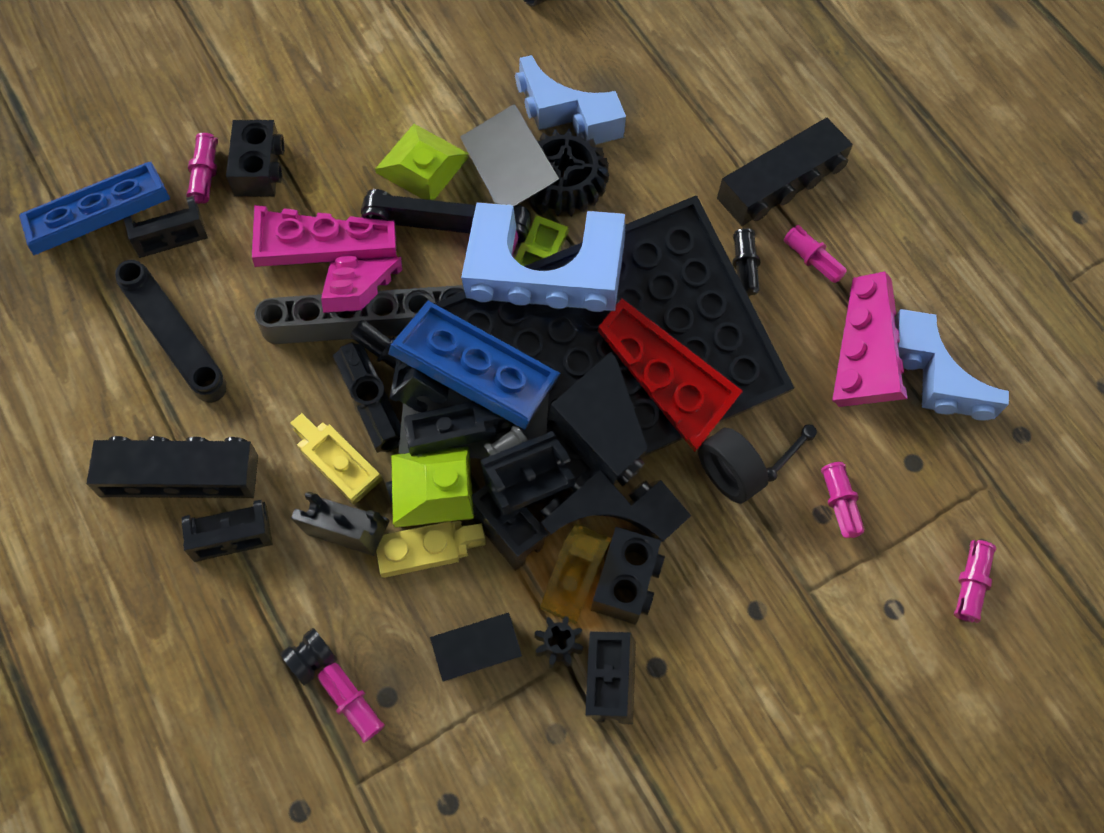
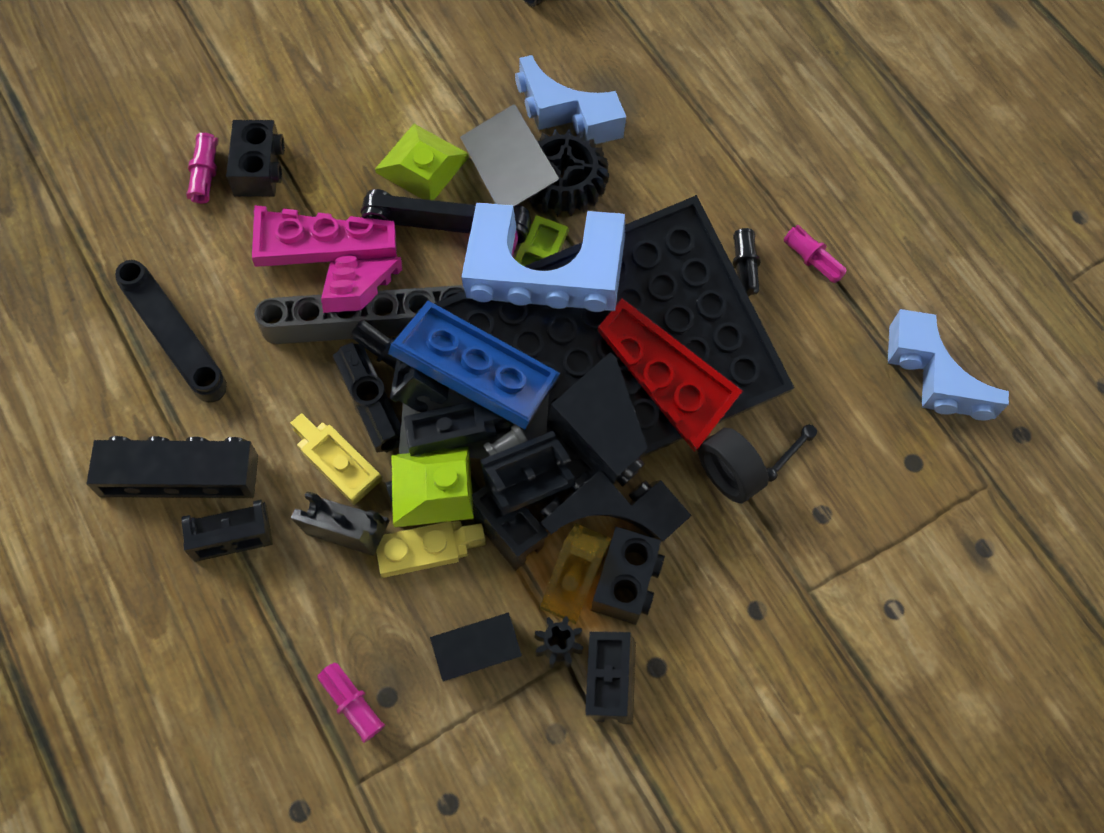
blue tile [19,161,170,256] -> none
black hinge [124,196,208,258] -> none
black wheel [279,627,338,686] -> none
black brick [717,117,853,227] -> none
dark pink axle [821,462,865,538] -> none
dark pink wing [832,271,908,407] -> none
dark pink pin [954,540,996,623] -> none

